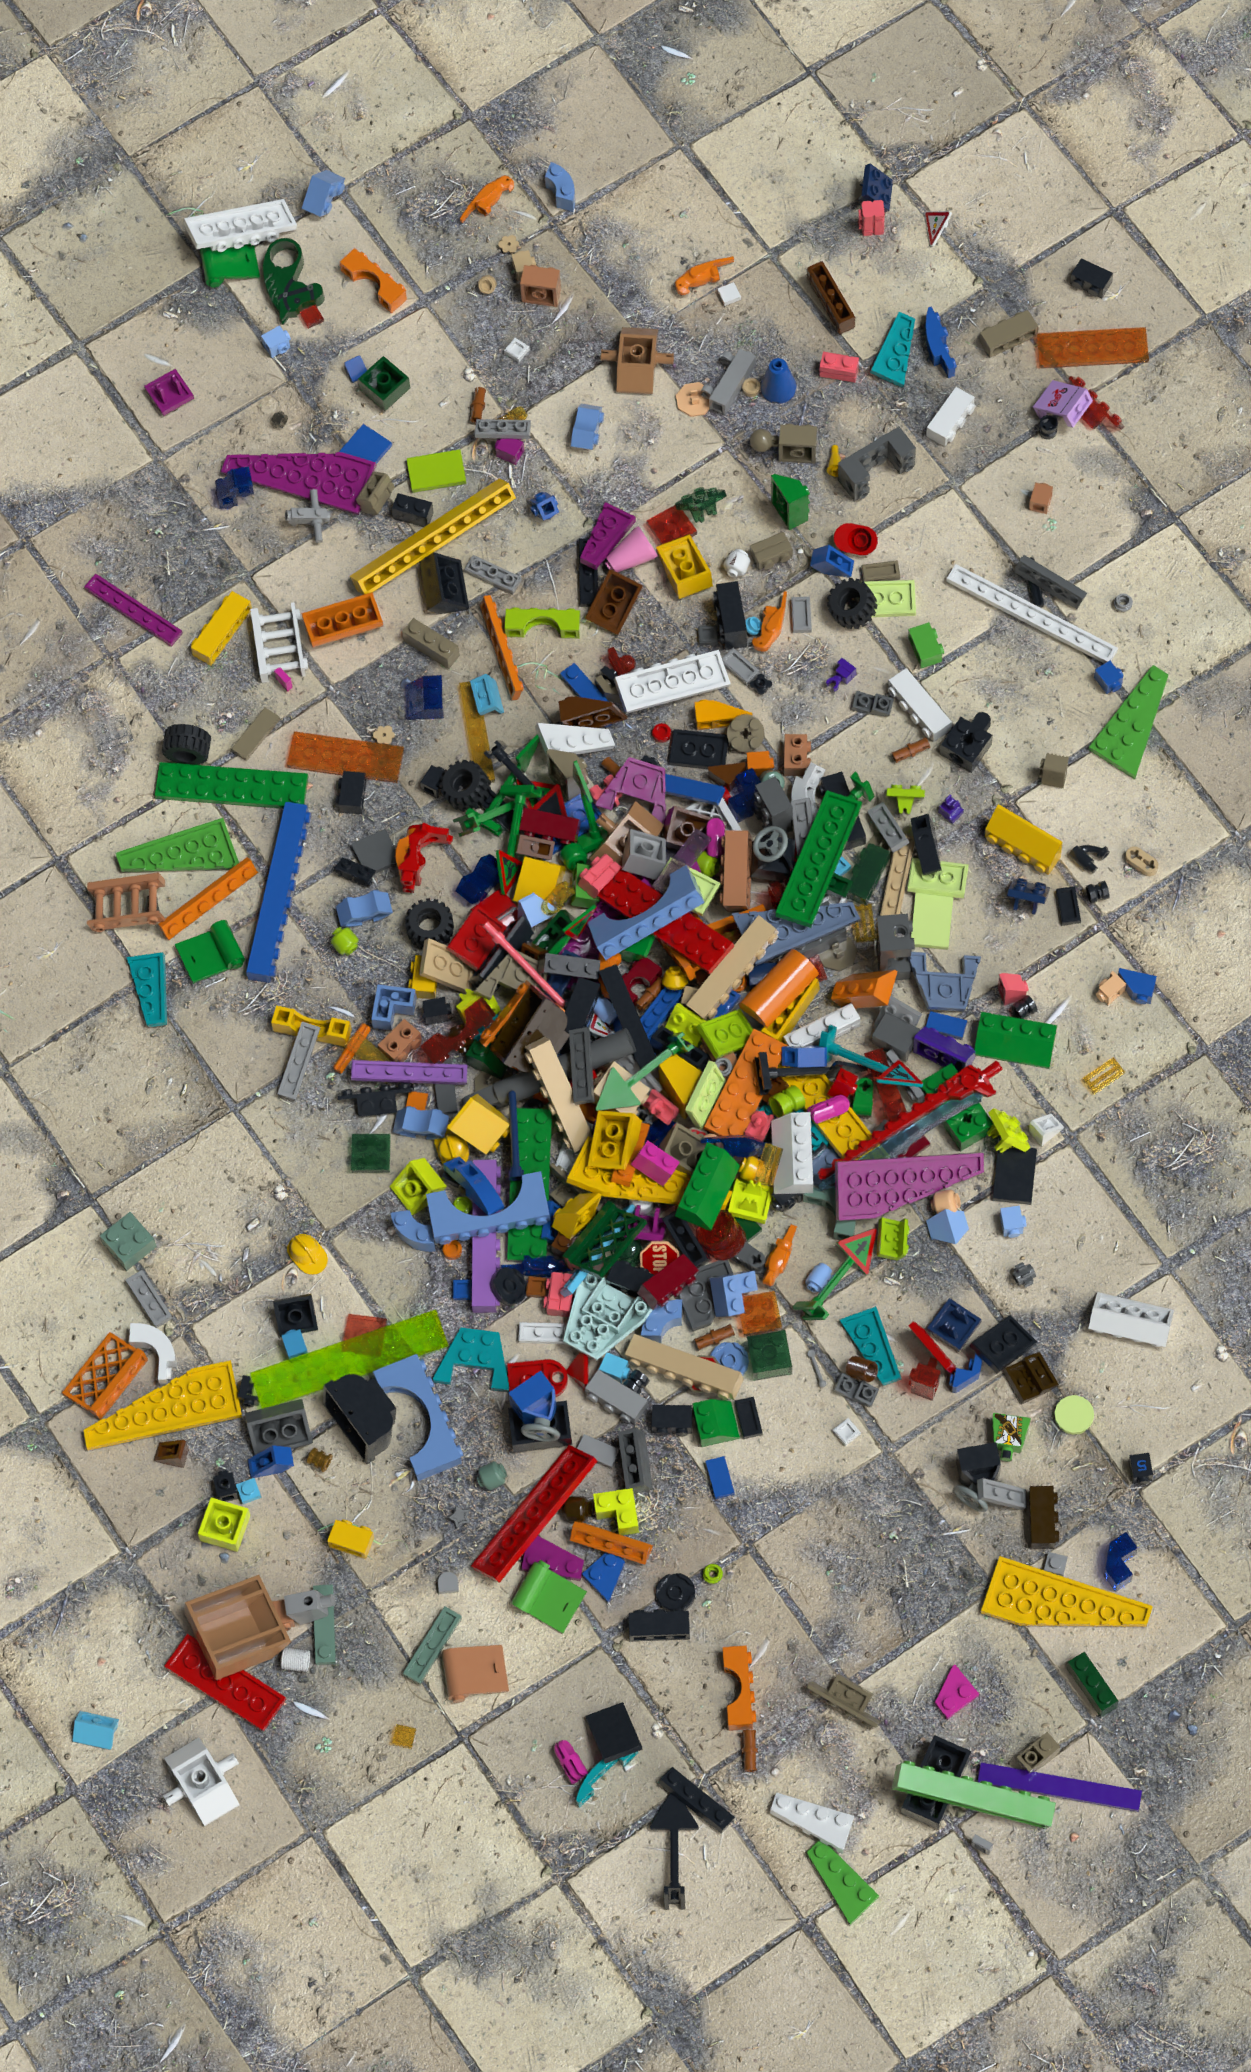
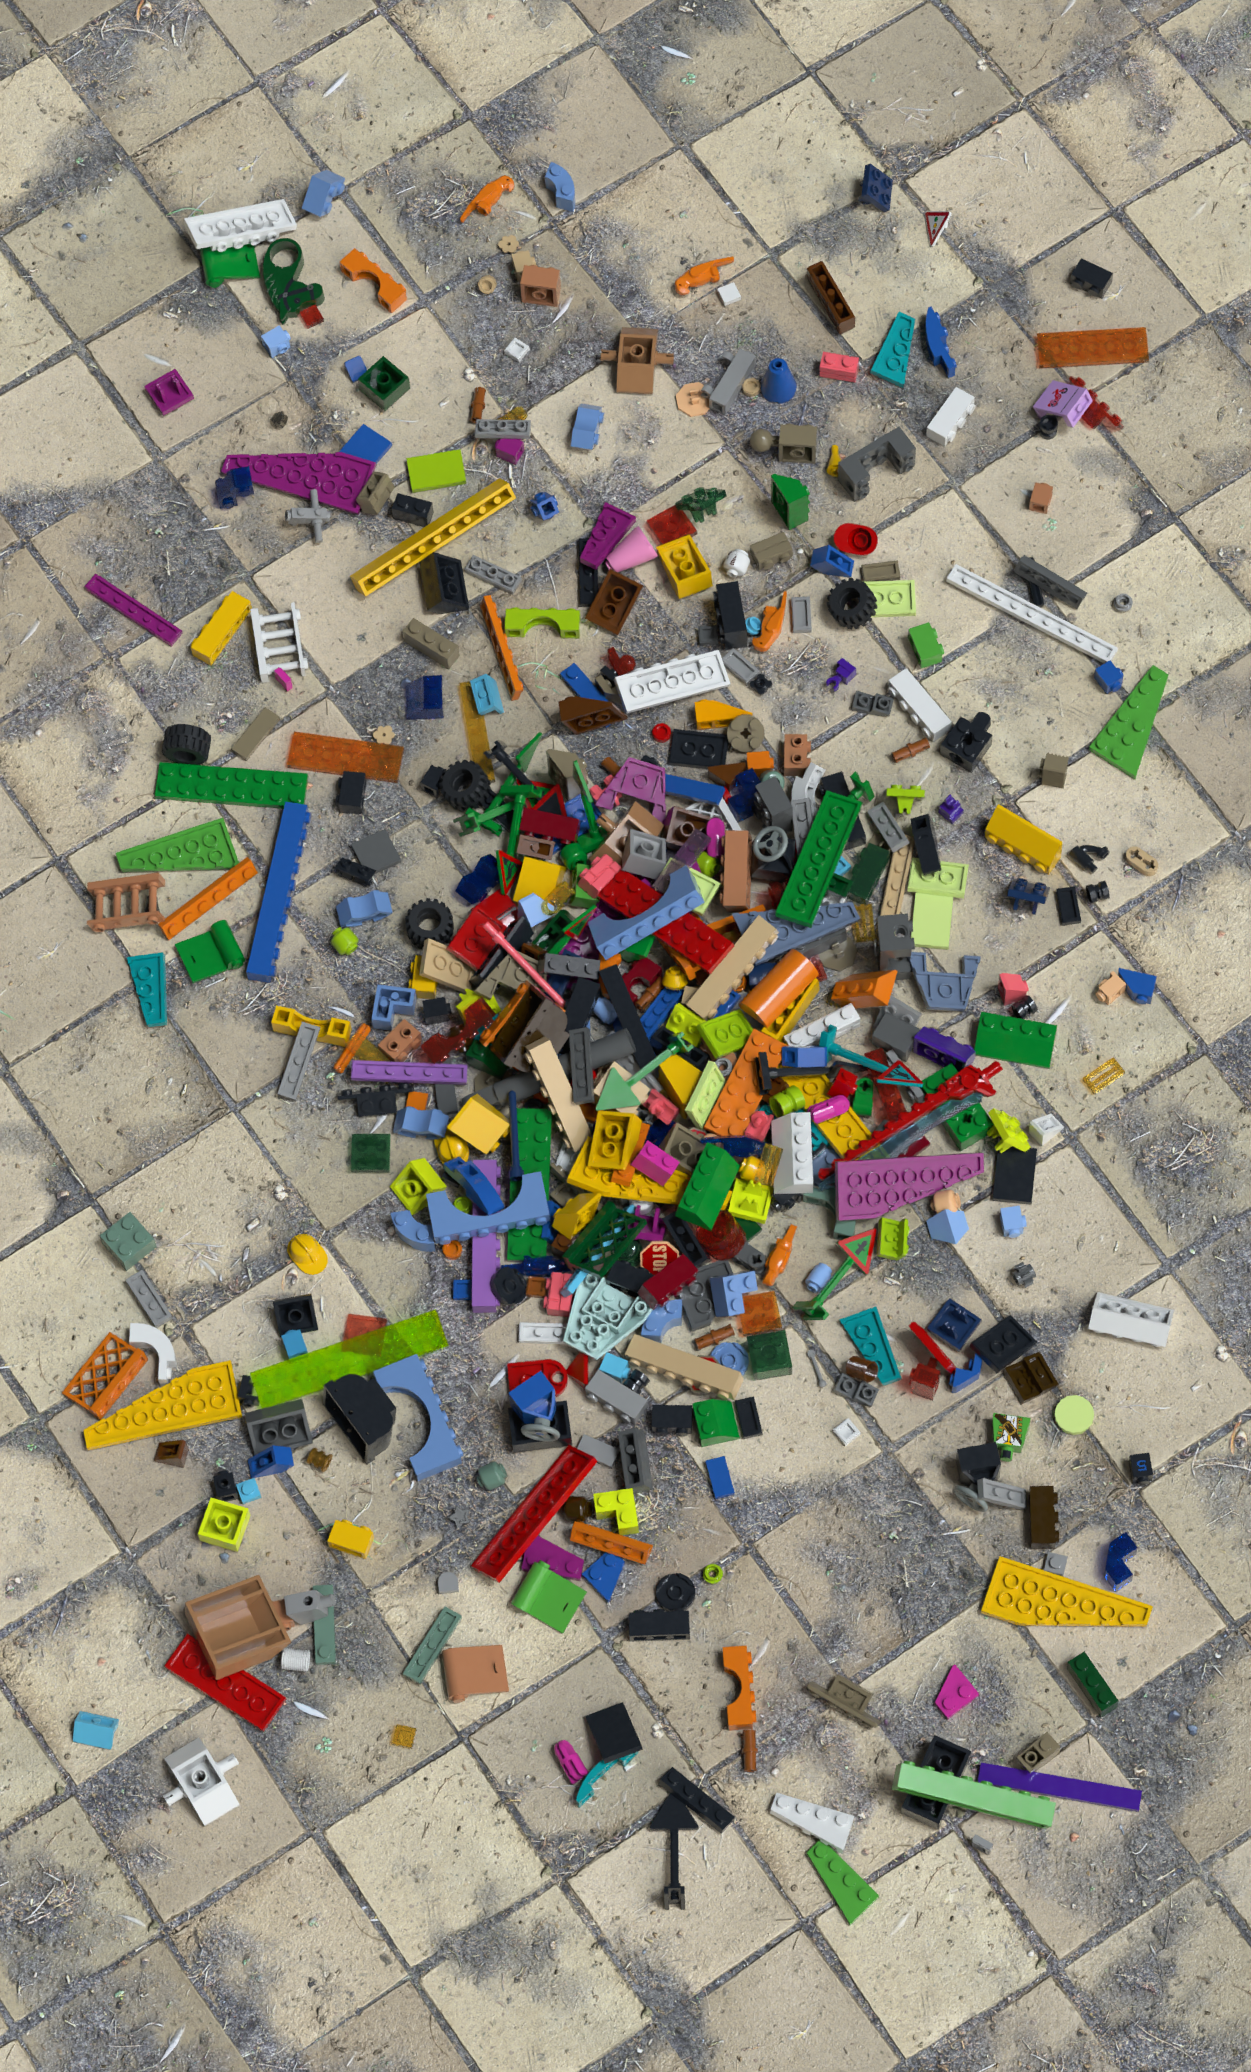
orange brick [301,592,383,648] -> none
red hips [396,823,453,893] -> none
teal wing [433,1327,509,1393] -> none
white wing [535,723,615,756] -> none
white piece [588,1013,613,1039] -> none
coral brick [858,200,885,236] -> none
blue tile [926,1011,967,1040] -> none
dark tan brick [980,310,1039,358] -> none

